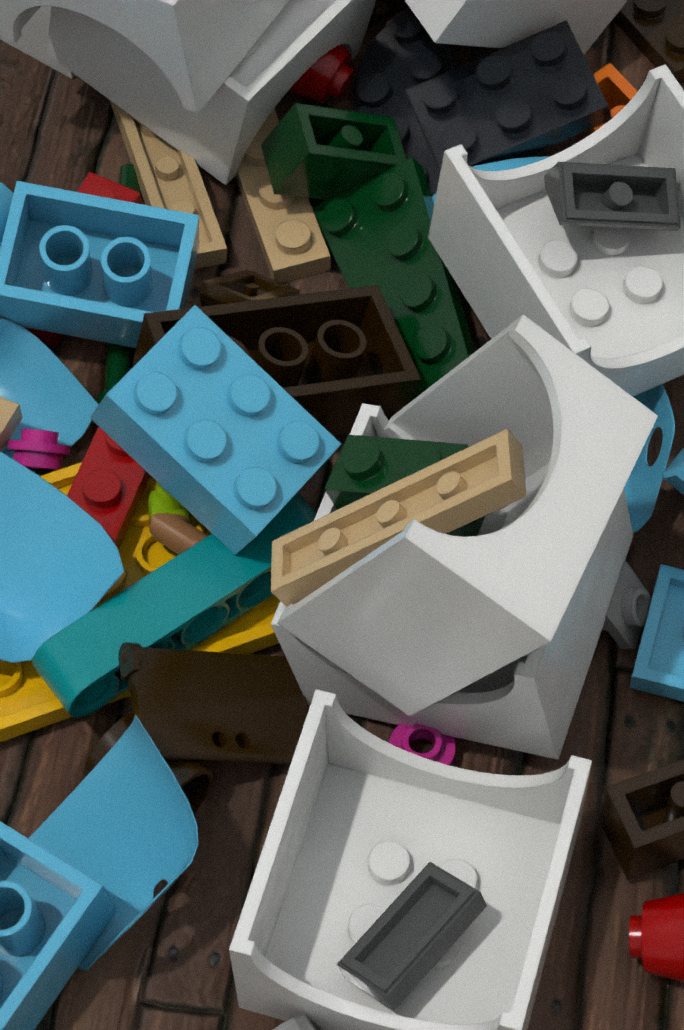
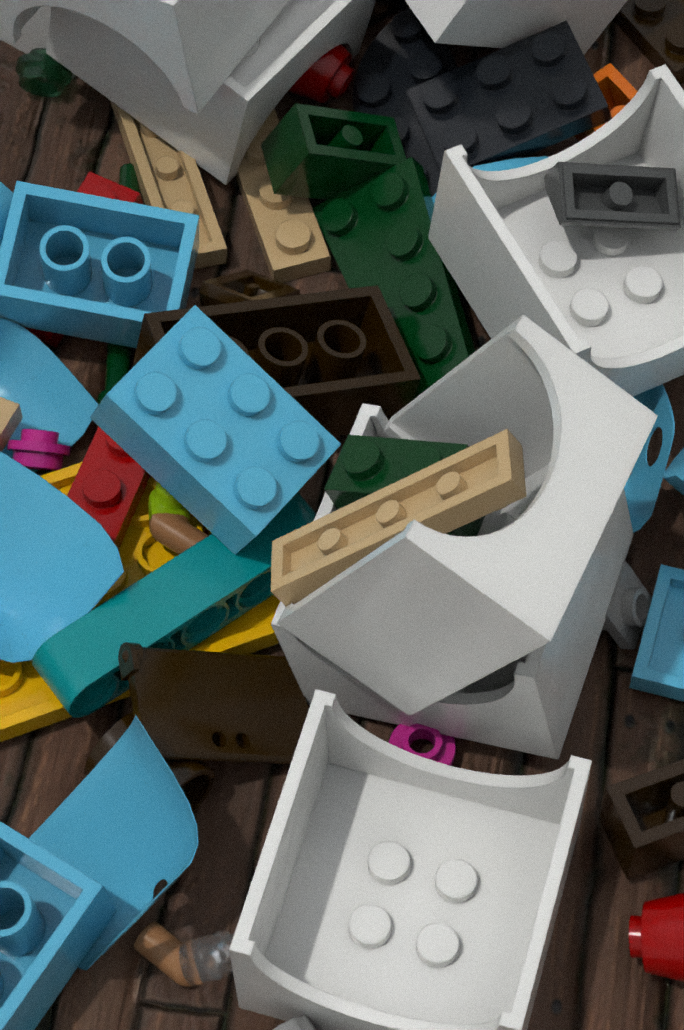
dark grey tile [336,862,487,1011] -> none
none -> clear green plate [15,48,72,97]
none -> arm [134,921,234,987]

